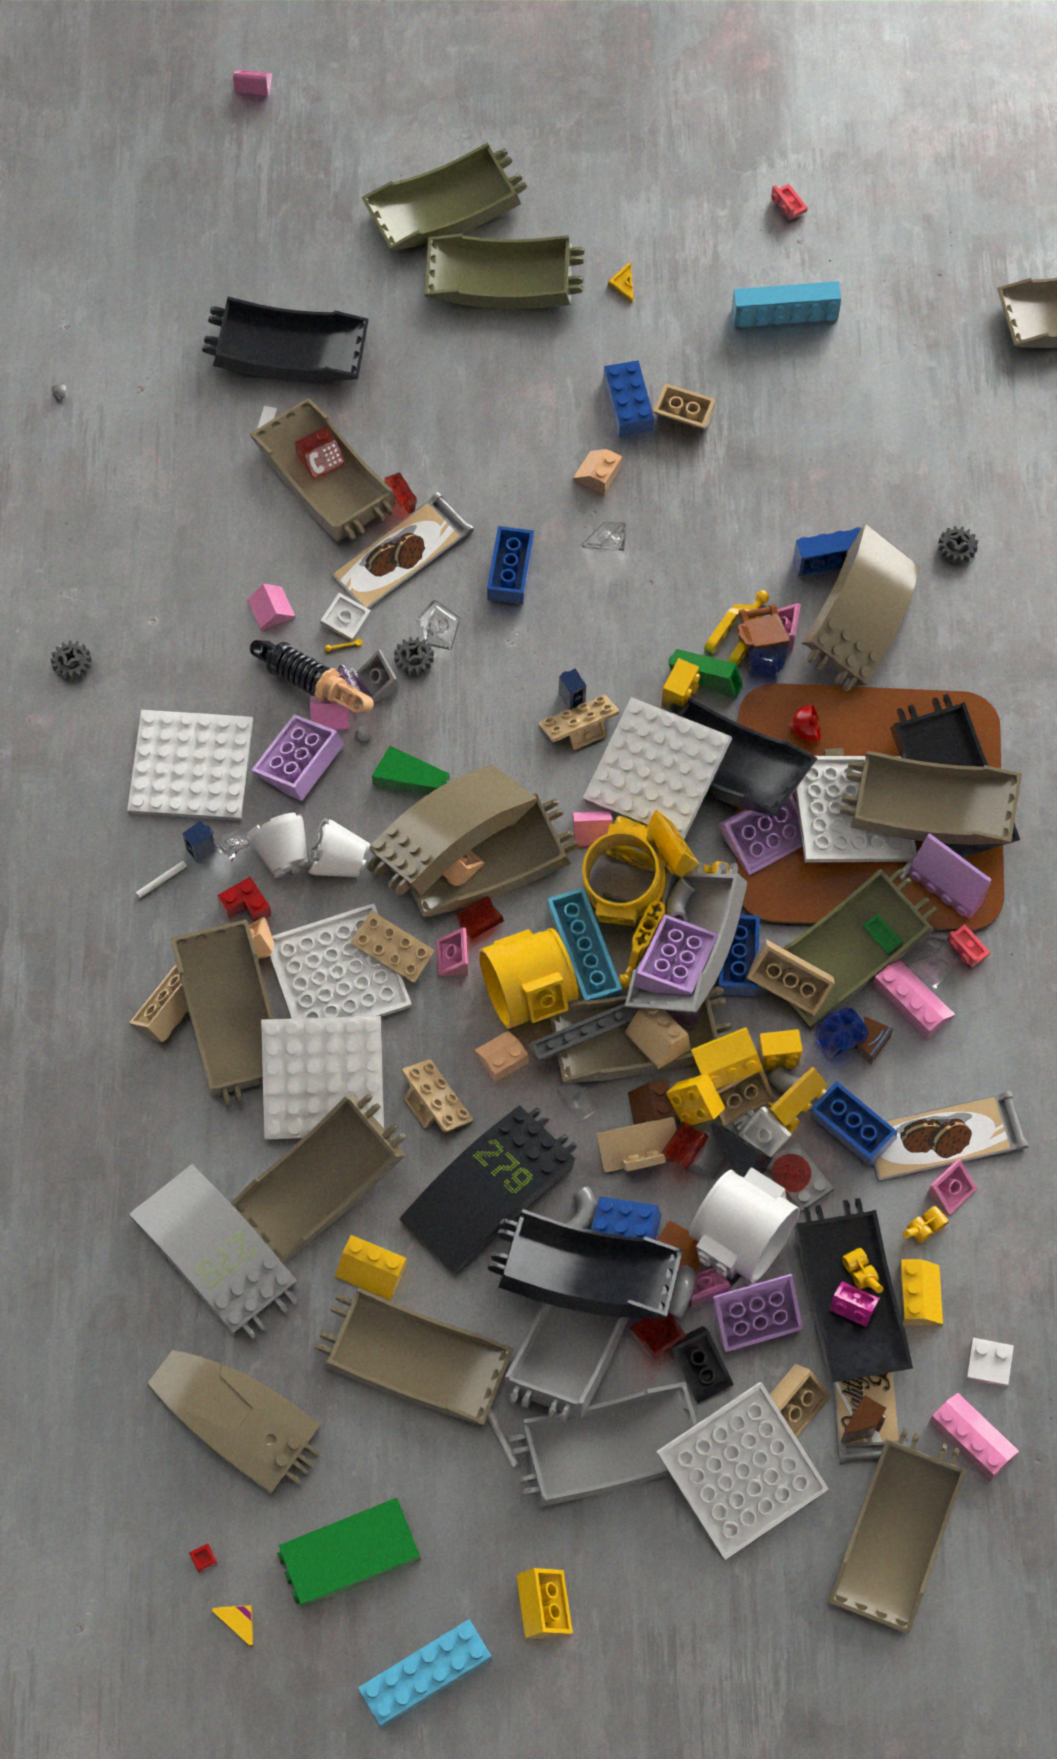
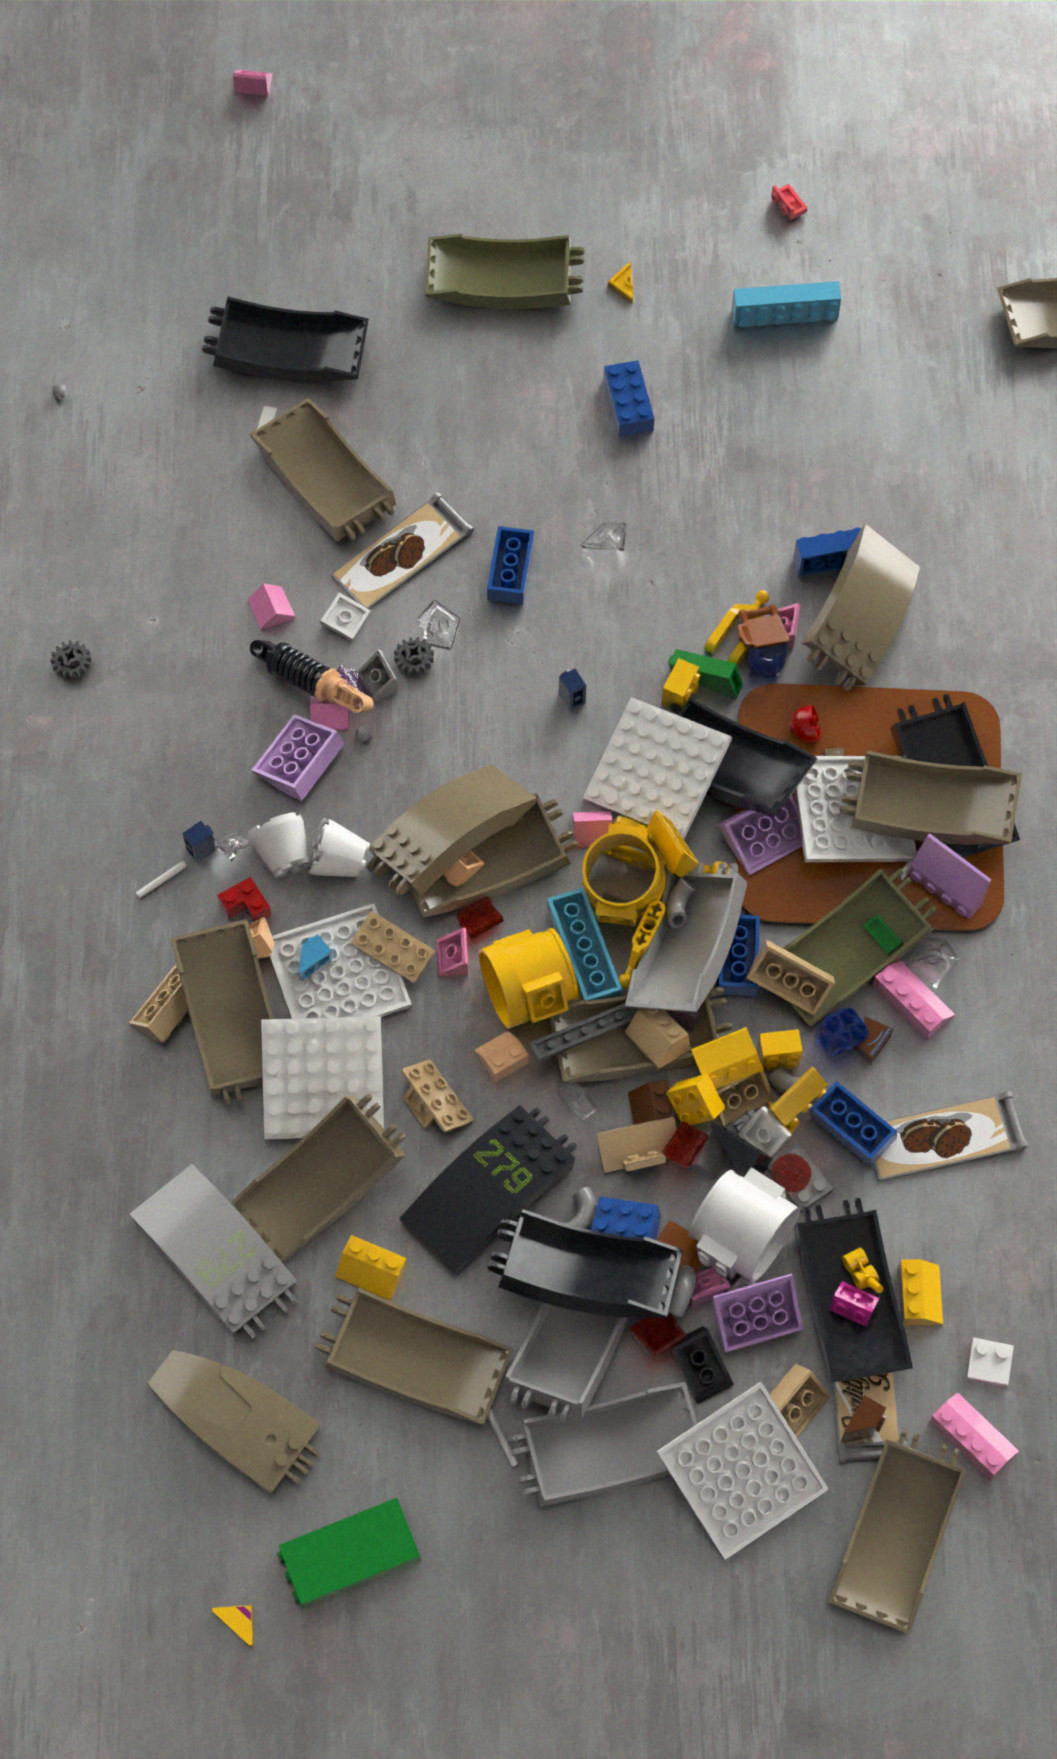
white plate [127,710,253,821] -> none
red tile [189,1543,218,1573] -> none
clear red slope [295,426,345,480] -> none
yellow hinge [324,639,362,652] -> none
medium azure brick [358,1619,492,1729] -> none
olive hinge [361,142,527,250] -> none
green slope [372,746,450,795] -> none
clear red bracket [384,472,417,514] -> none
yellow slope [516,1568,573,1639] -> none
tan bracket [539,695,620,750] -> none
light nougat slope [573,449,622,495] -> none
lavender slope [635,914,718,996] -> none
tan slope [653,383,716,429] -> none
yellow beam [902,1205,949,1243] -> none
bright pink slope [927,1159,977,1215] -> none
dark grey gear [938,526,978,564] -> none
coral bracket [947,924,990,968] -> none
none -> dark azure slope [299,934,333,981]

